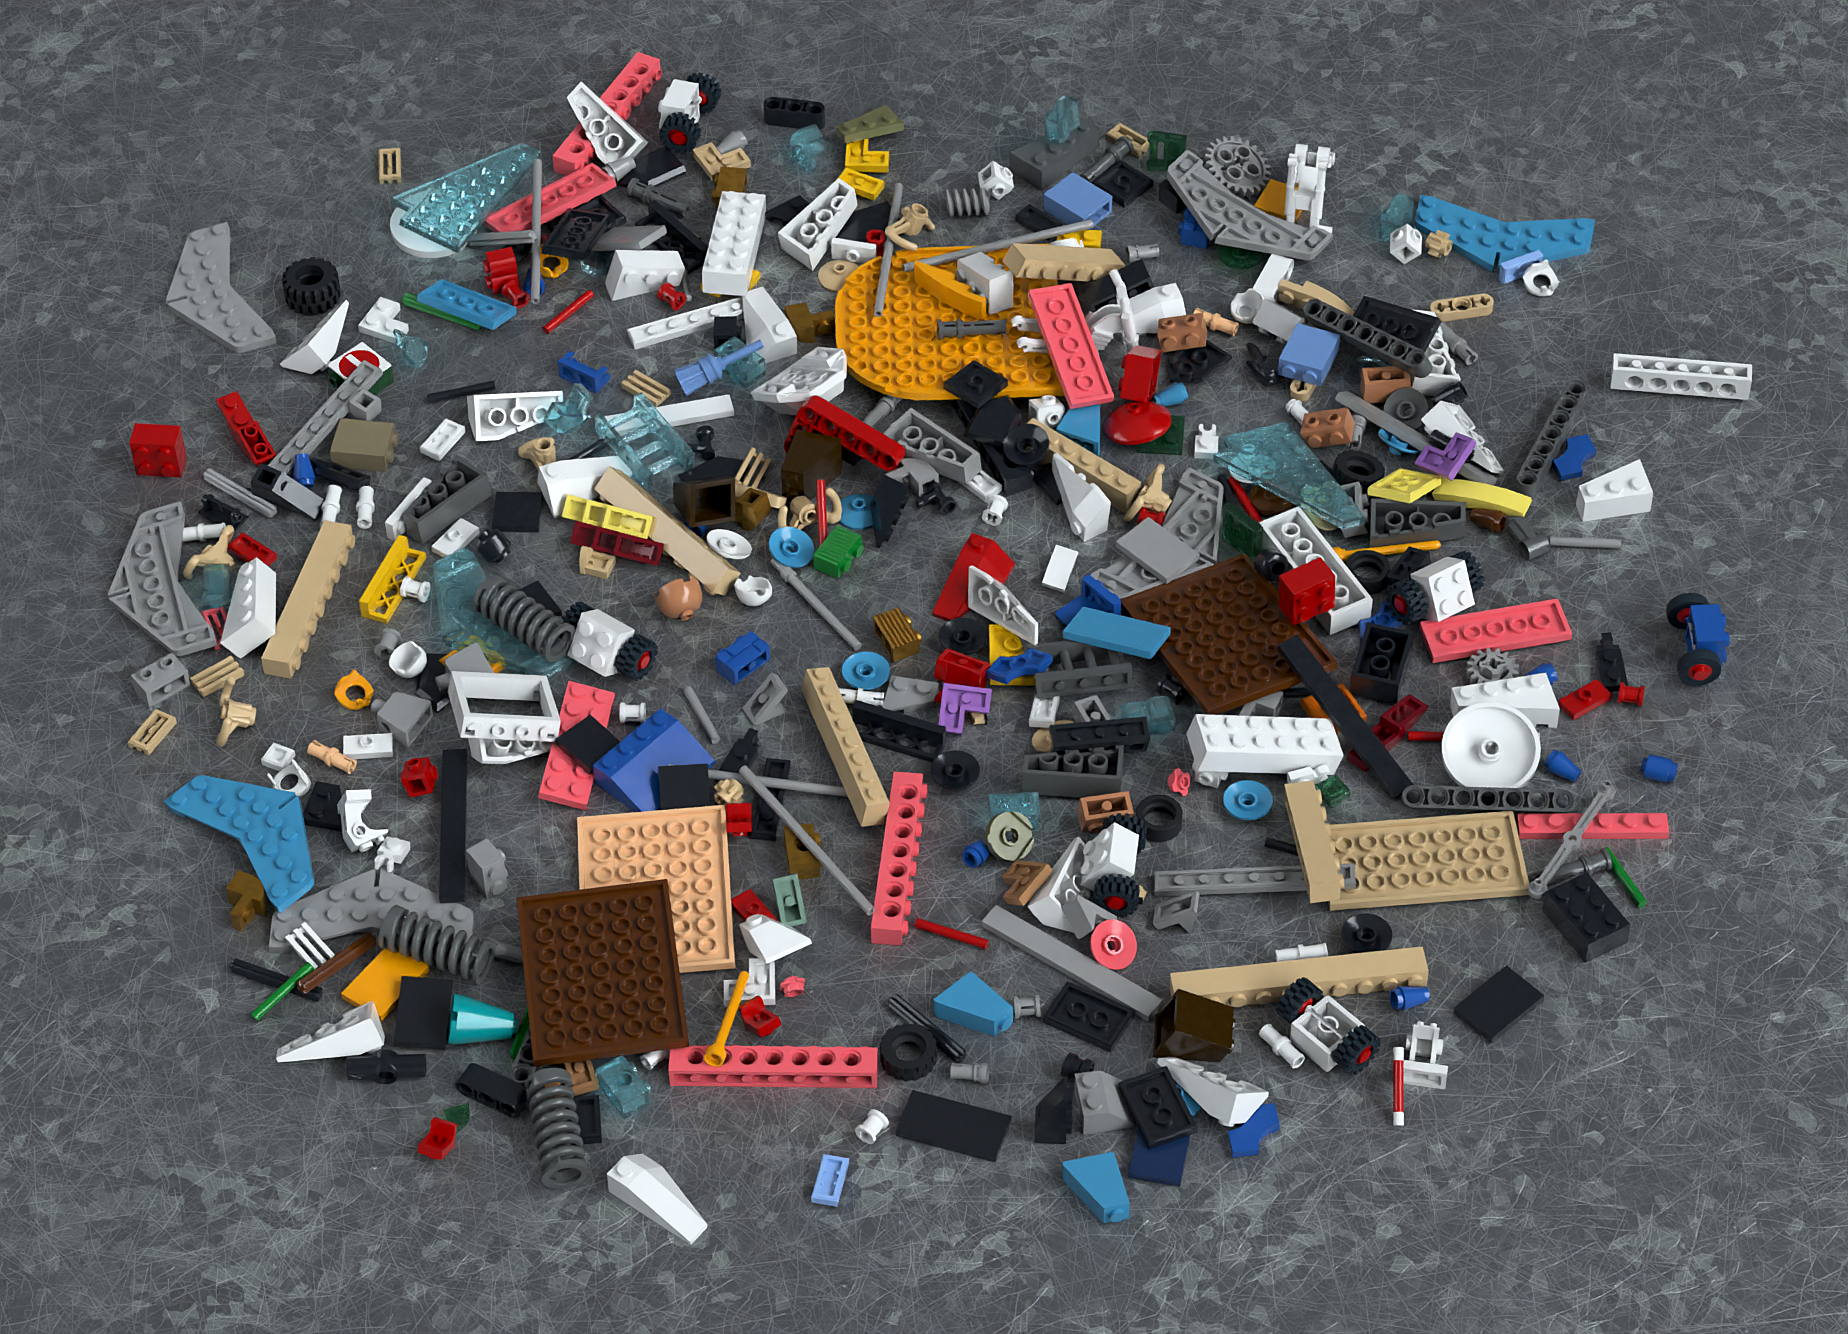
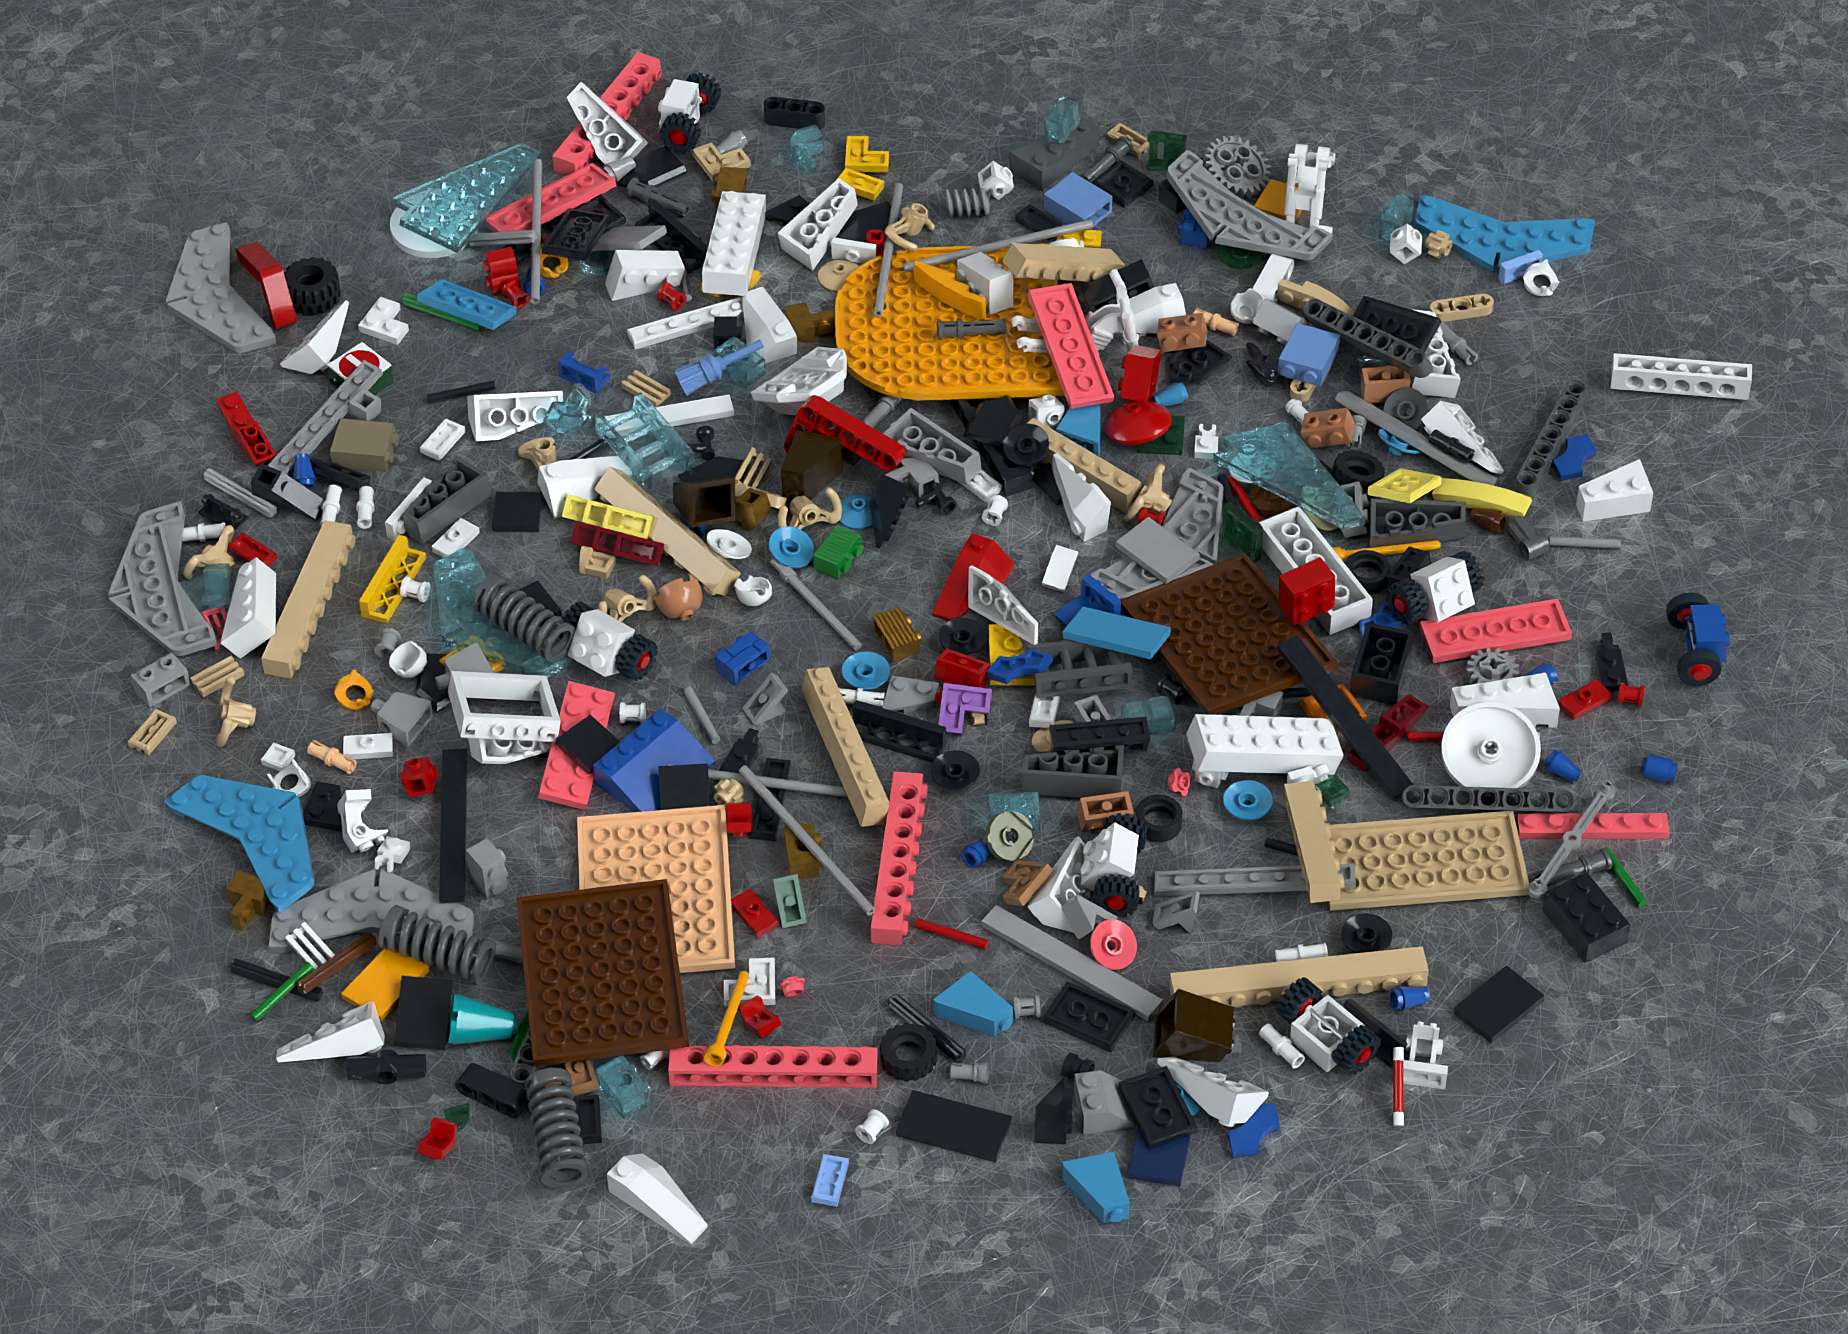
red brick [129,423,187,477] -> none
tan tile [378,148,402,184] -> none
clear light blue piece [393,329,428,368] -> none
black head [476,528,511,563] -> none
red bar [542,290,594,334] -> none
white slope [739,914,812,964] -> none
red bar [816,480,828,546] -> none
olive wing [836,105,904,143] -> none
black tile [944,360,1008,408] -> none
light grey pin [1125,243,1159,263] -> none
black head [1254,548,1289,582] -> none
medium lavender plate [1414,432,1477,481] -> none
black brick [1432,381,1468,406] -> none
none -> red beam [236,242,297,330]
none -> tan piece [598,575,657,622]
none -> black tile [1343,998,1408,1066]

